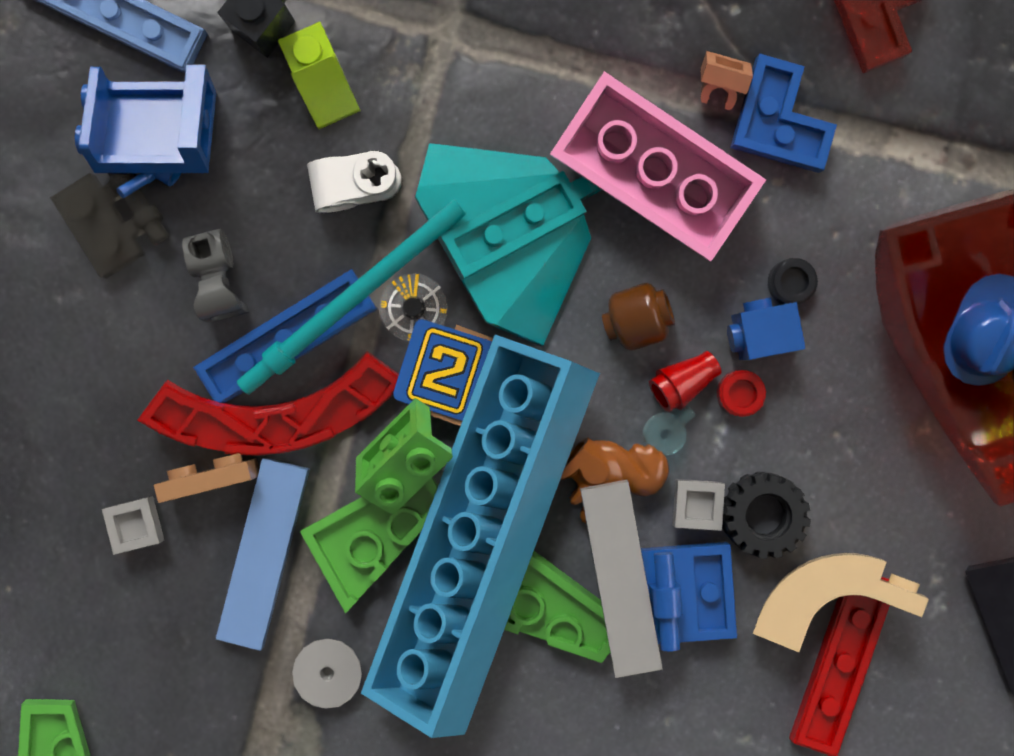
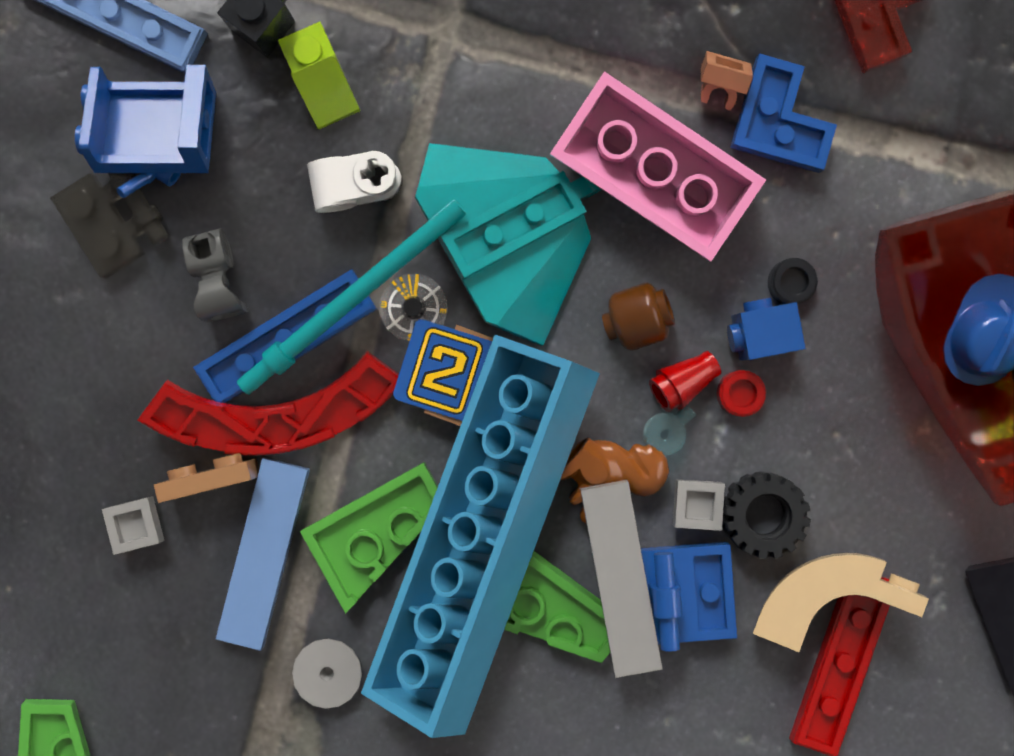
bright green bracket [355,398,453,514] -> none

